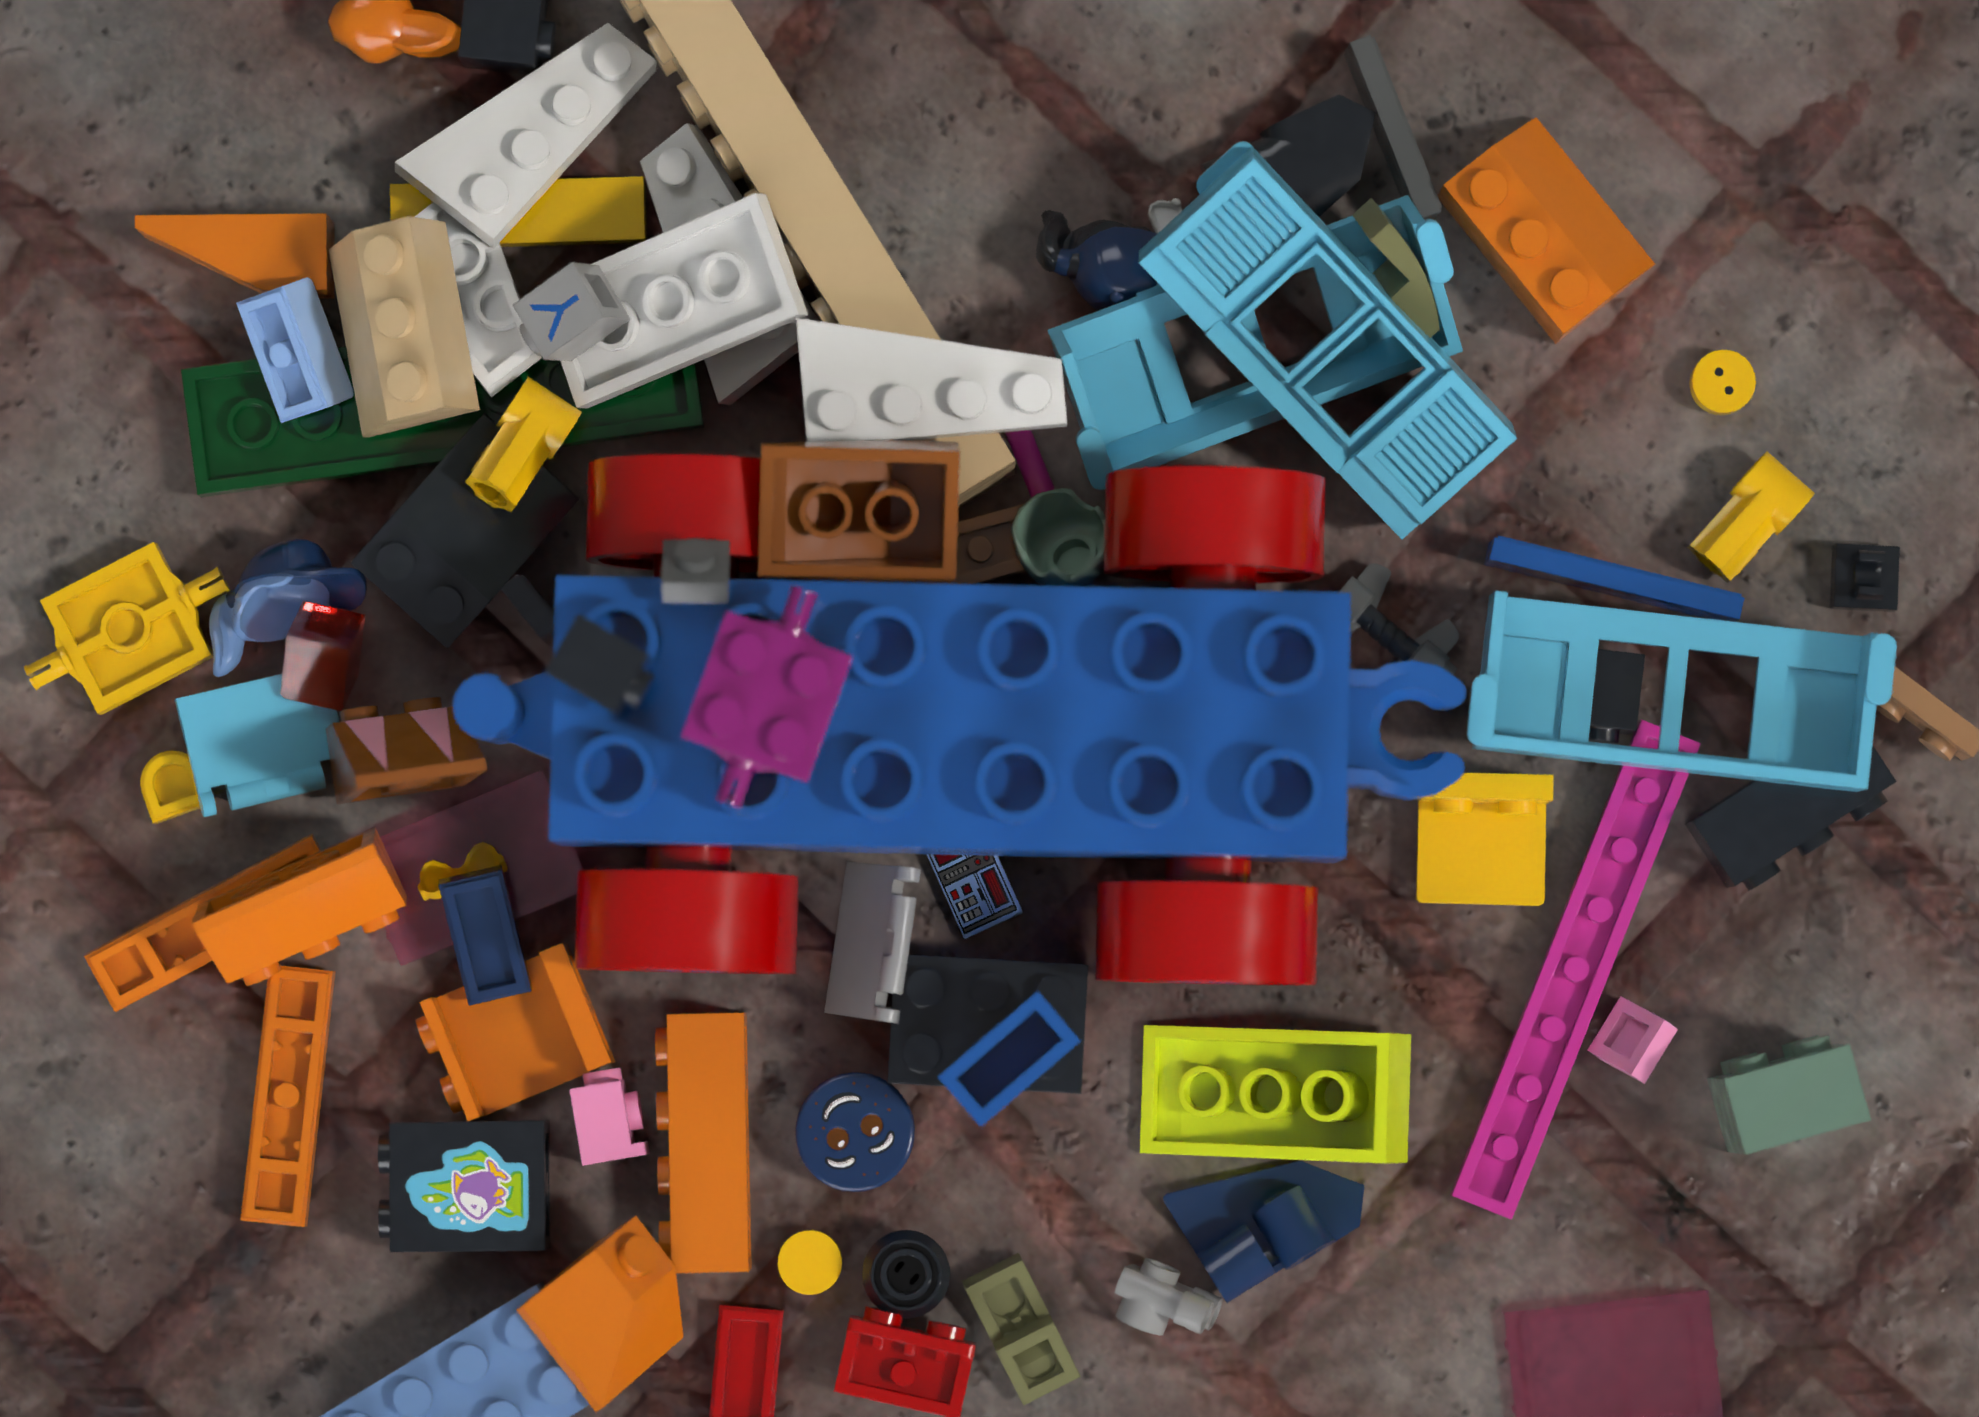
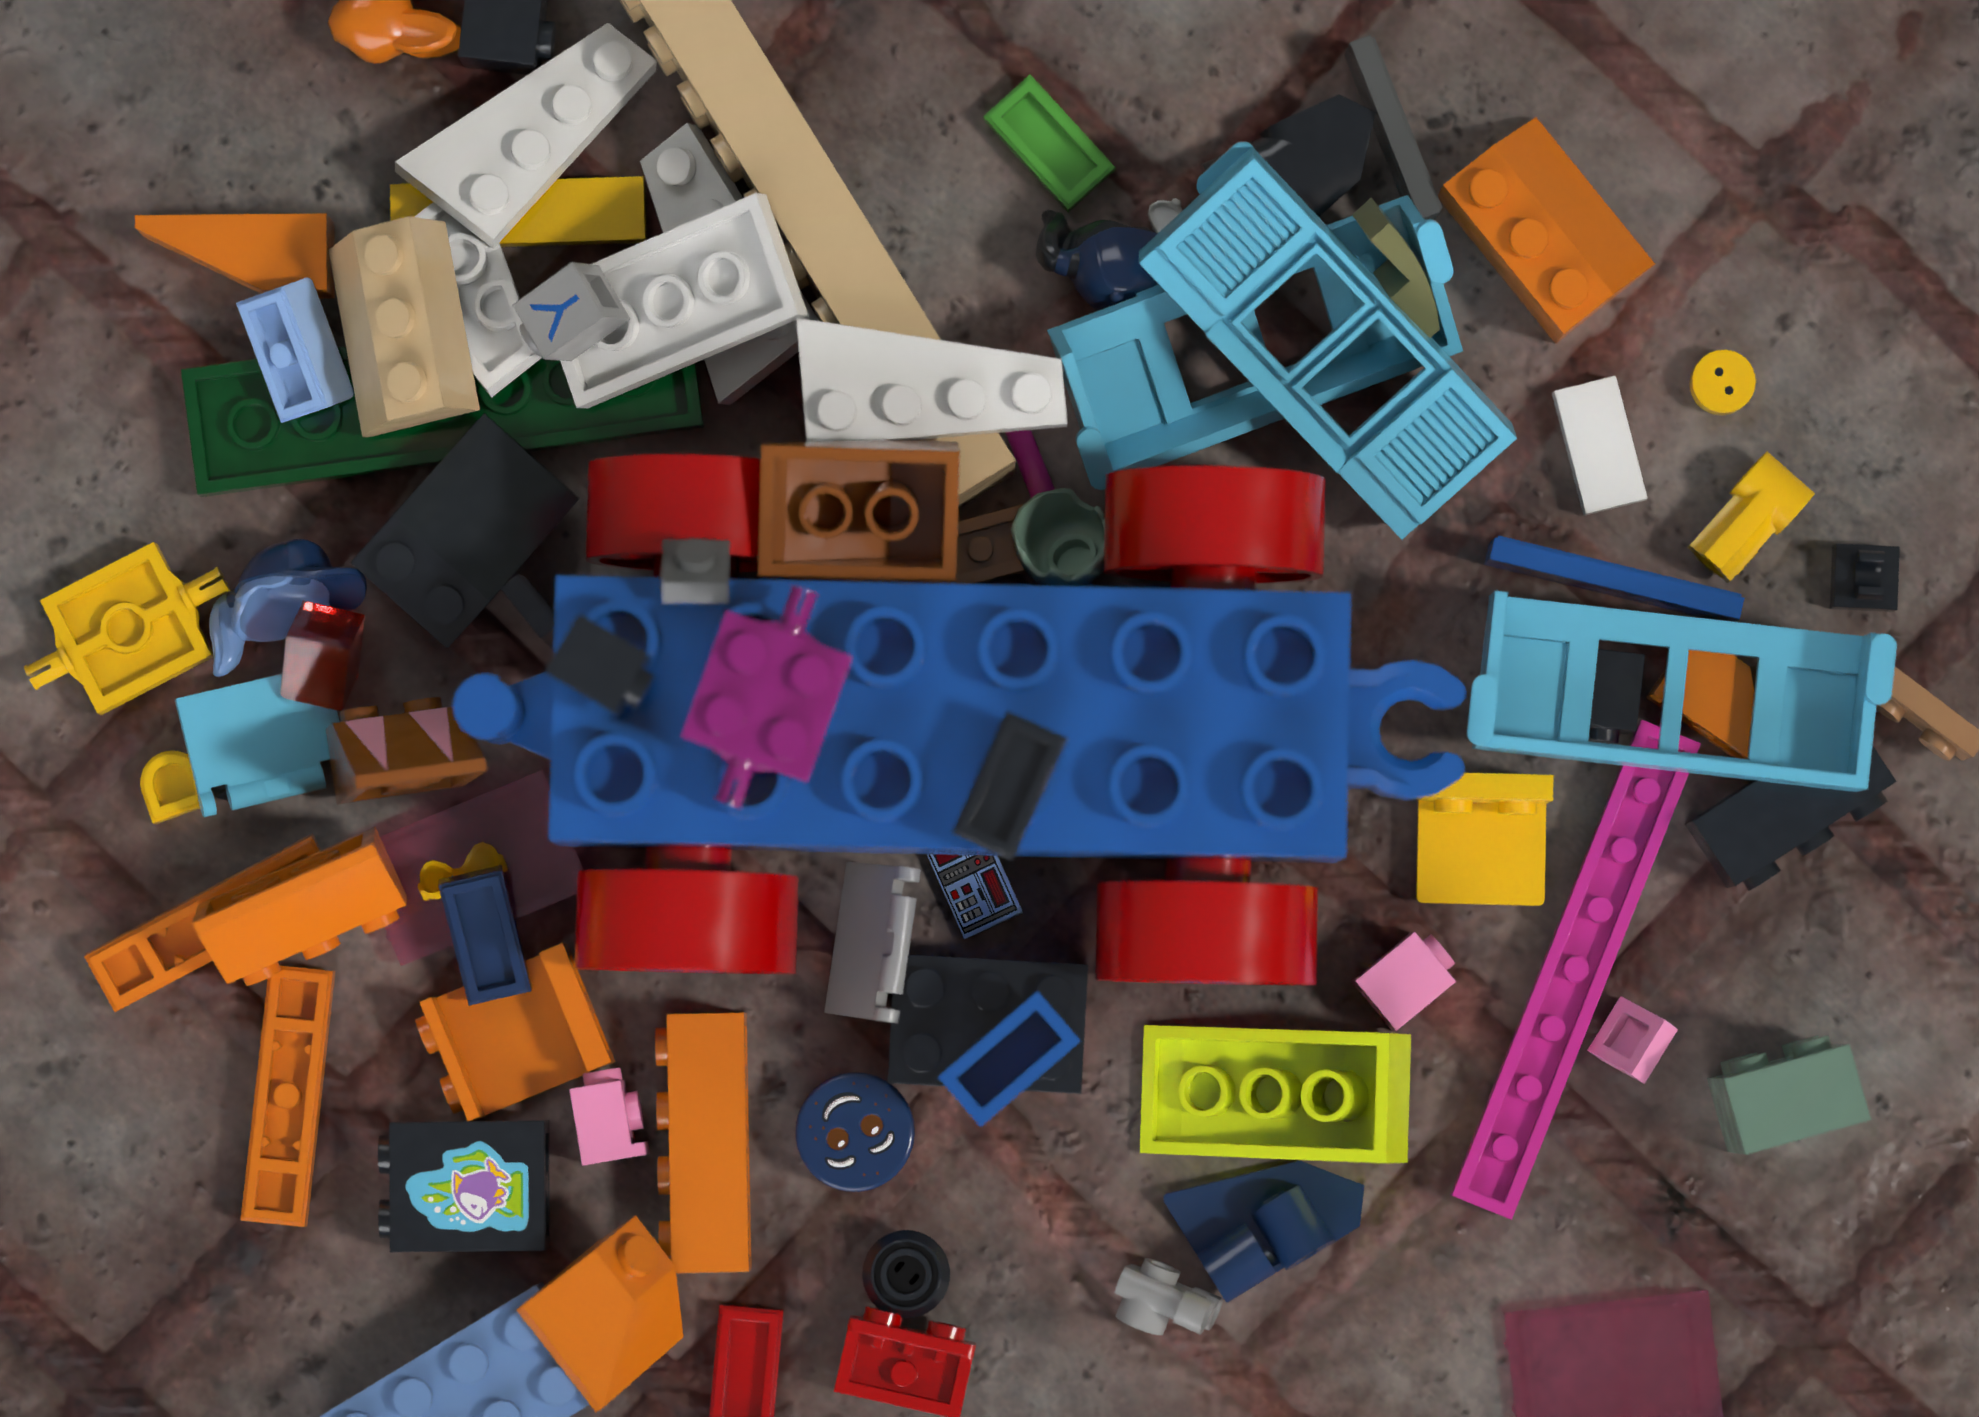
yellow piece [465,377,582,512] -> none
yellow tile [778,1230,843,1295] -> none
olive slope [962,1253,1081,1406] -> none
dark grey piece [1339,563,1459,675] -> none
none -> black tile [952,711,1068,861]
none -> bright green tile [983,75,1115,213]
none -> bright pink brick [1351,932,1456,1031]
none -> white tile [1552,376,1647,516]
none -> orange slope [1646,650,1754,759]

